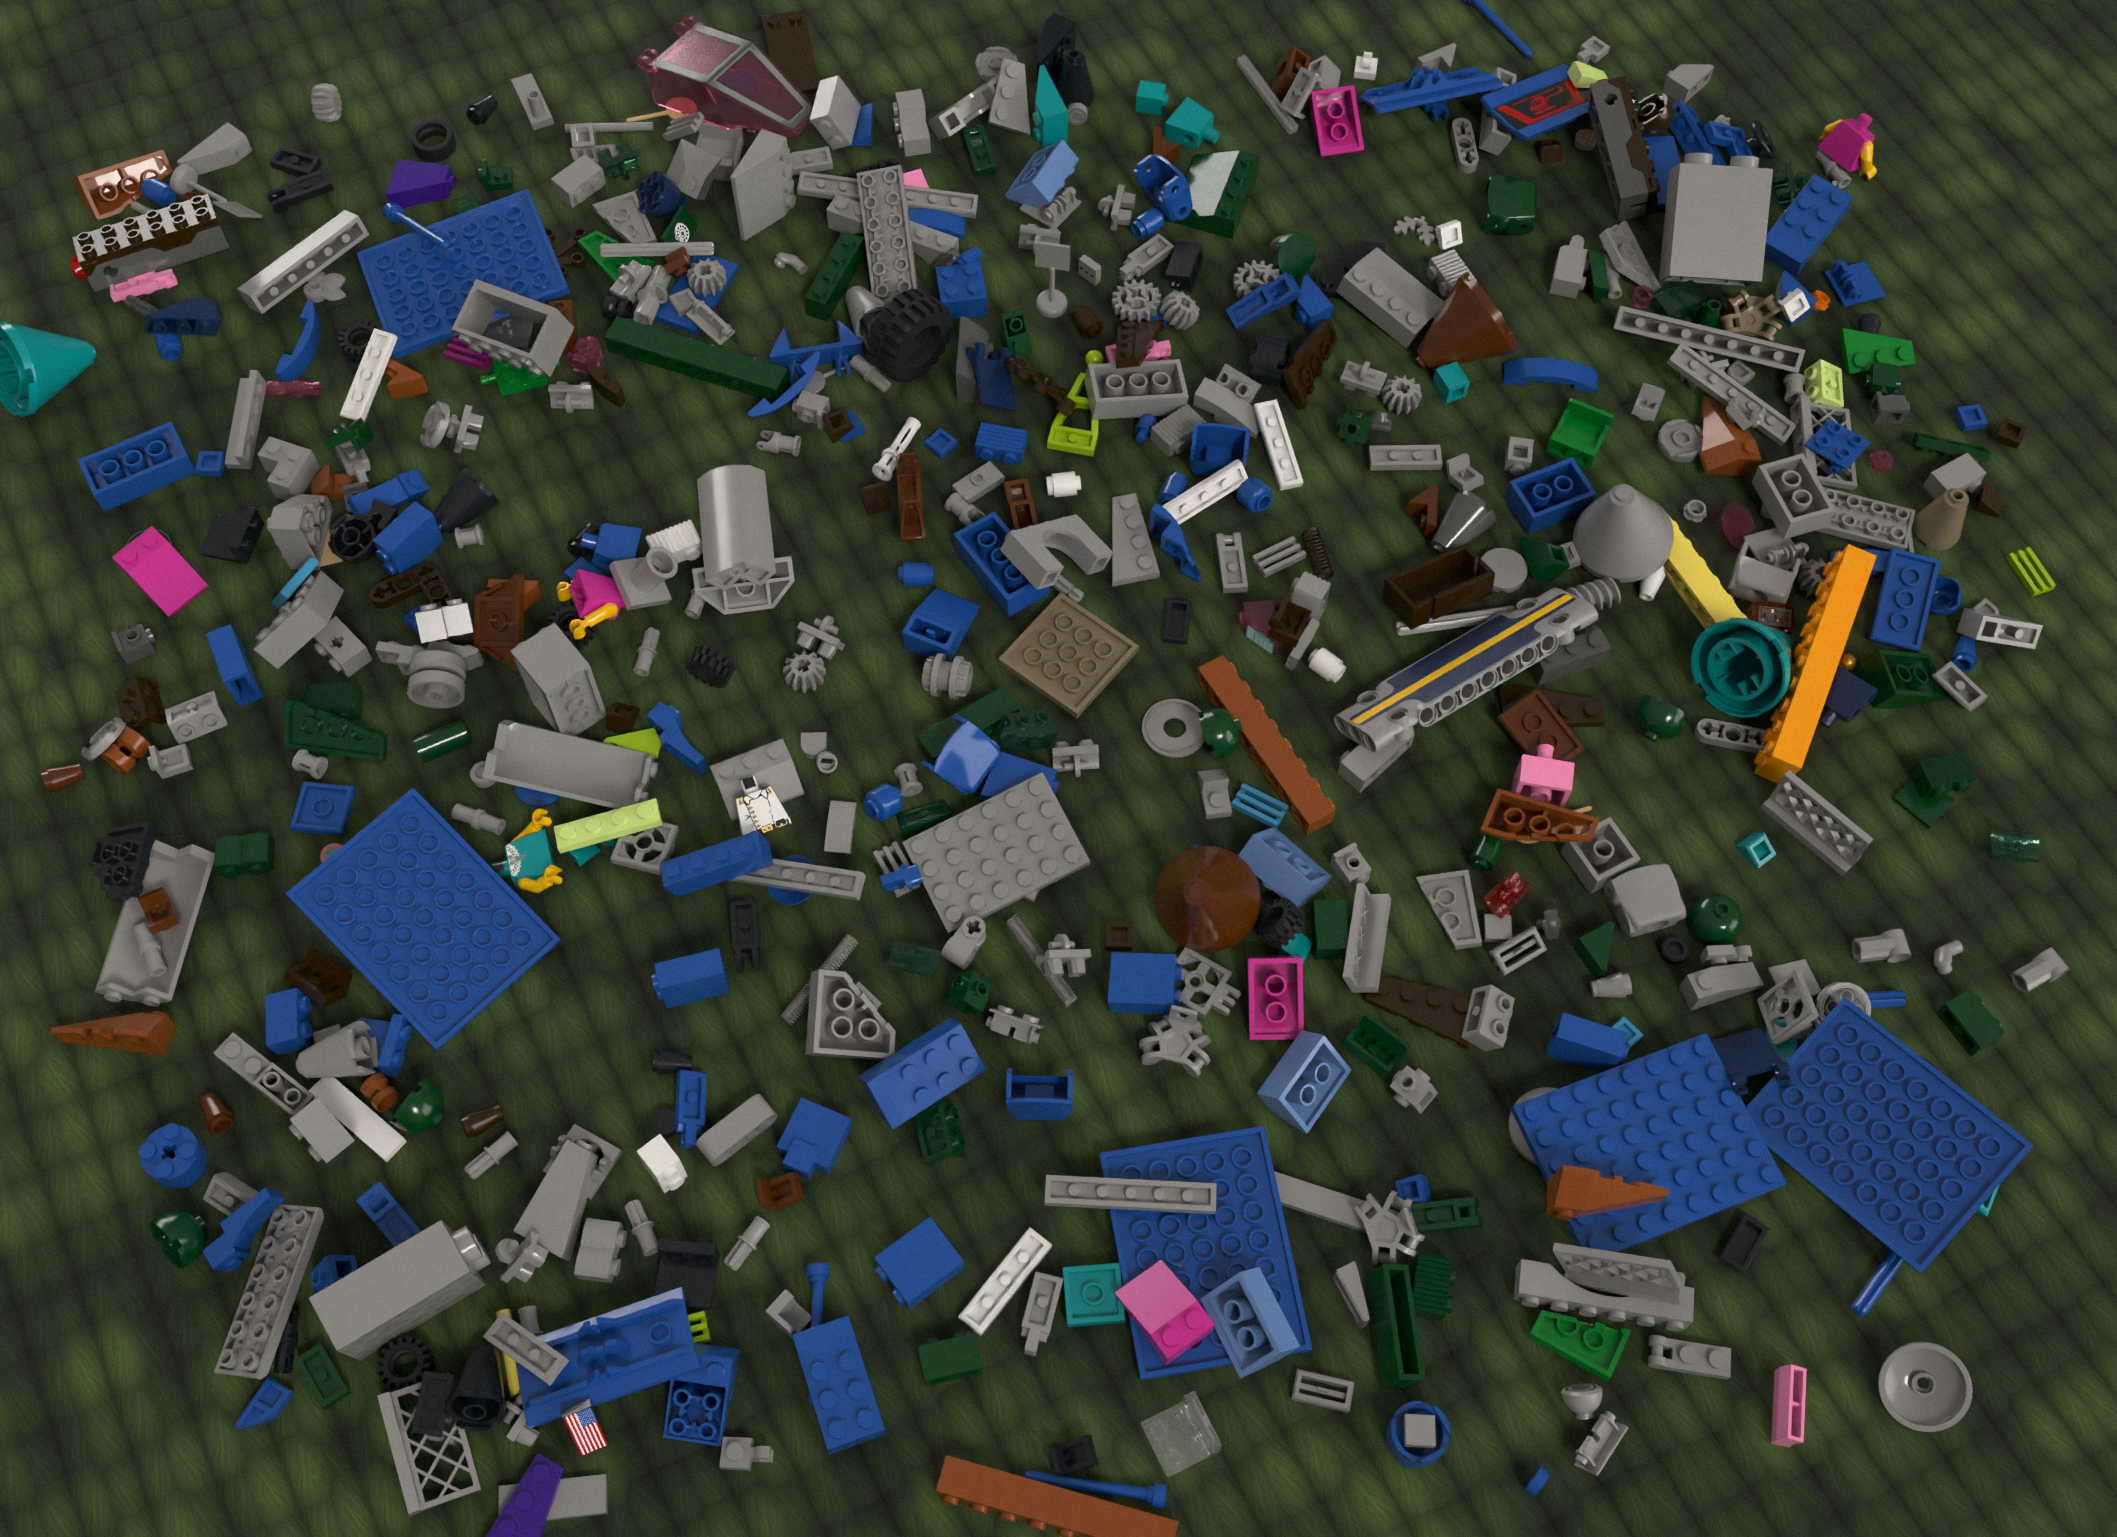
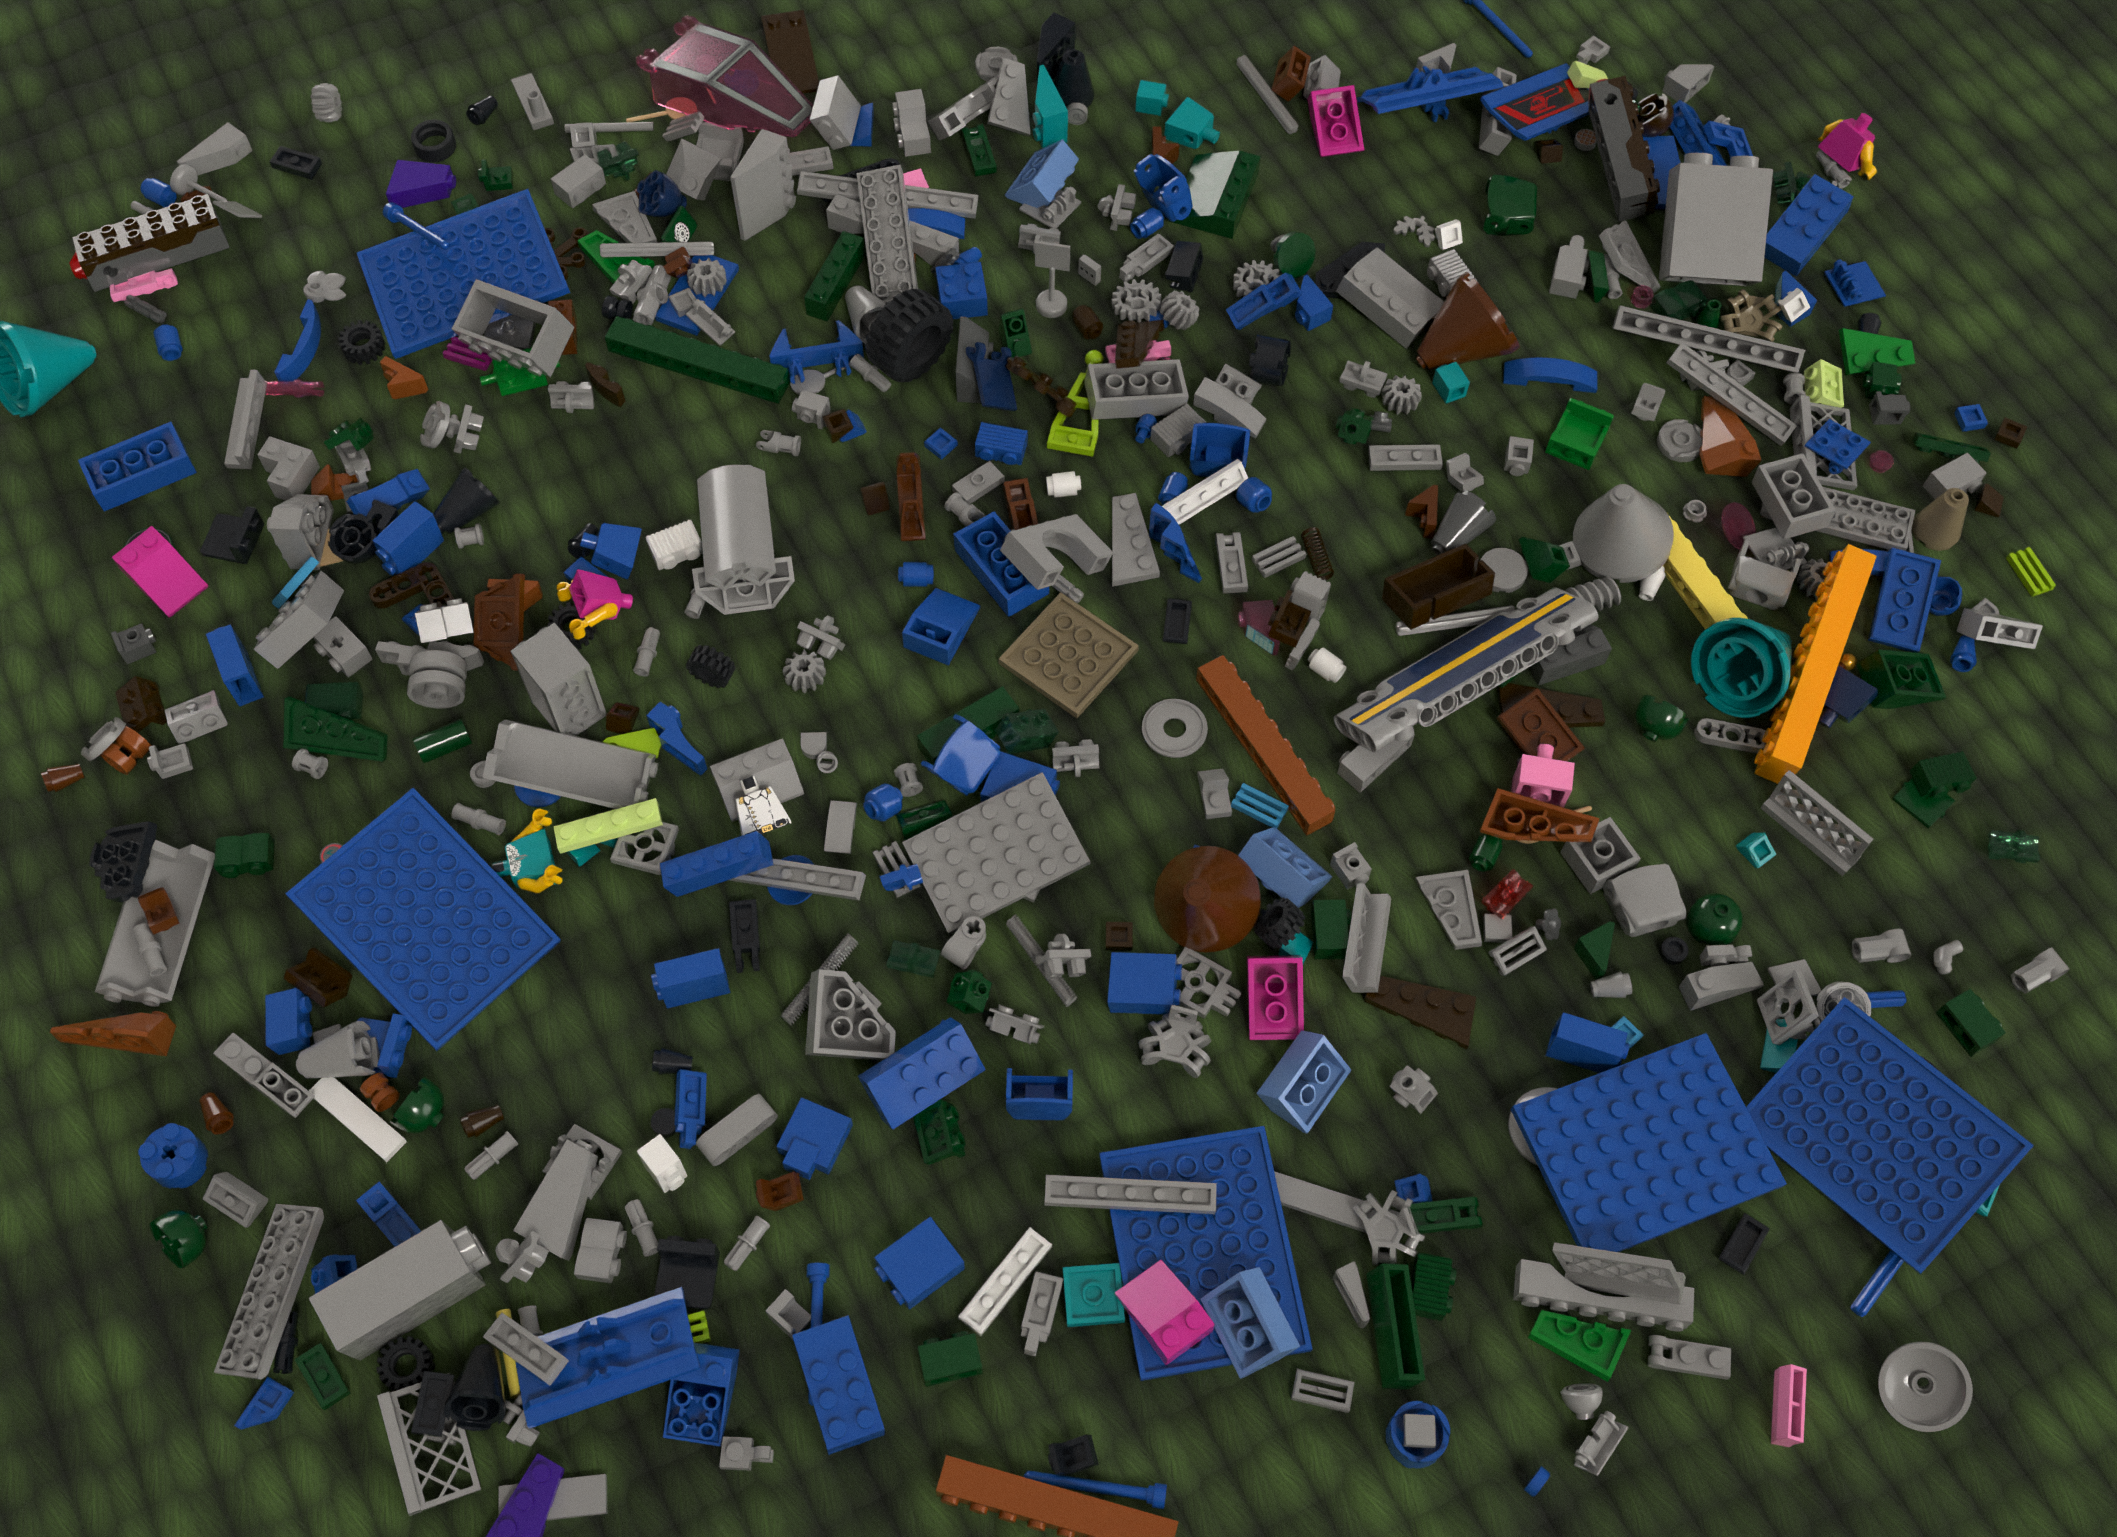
dark orange wedge [71,149,173,221] -> none
dark blue slope [144,298,221,336] -> none
blue plate [195,451,226,477] -> none
blue slope [202,1187,286,1272] -> none
light grey brick [237,210,369,314] -> none
black hinge [267,169,334,212] -> none
light grey brick [289,1096,355,1163] -> none
blue plate [290,781,357,837] -> none
white tile [340,328,398,421] -> none
tile [561,1399,609,1456] -> none
clear pink brick [567,336,604,374] -> none
light grey plant [609,547,678,610] -> none
blue slope [747,351,820,420] -> none
light grey arm [773,252,808,275] -> none
white pin [872,417,921,481] -> none
light grey piece [922,653,973,700] -> none
clear bracket [1141,1391,1222,1478] -> none
dark green cylinder [1198,708,1243,760] -> none
white tile [1253,399,1304,491] -> none
light grey hinge [1280,66,1325,119] -> none
dark brown wing [1281,319,1338,410] -> none
dark green bracket [1341,1013,1410,1079] -> none
white tile [1353,52,1378,80] -> none
light grey beam [1450,118,1479,174] -> none
light grey brick [1461,984,1515,1051] -> none
blue brick [1504,457,1597,534] -> none
dark orange wedge [1546,1165,1669,1221] -> none
dark blue flag [1711,1028,1791,1096] -> none
light grey bracket [1725,396,1766,431] -> none
slope [1745,601,1794,635] -> none
black piece [1747,120,1777,159] -> none
orange plate [1810,290,1830,311] -> none
light grey slope [1931,661,1988,712] -> none

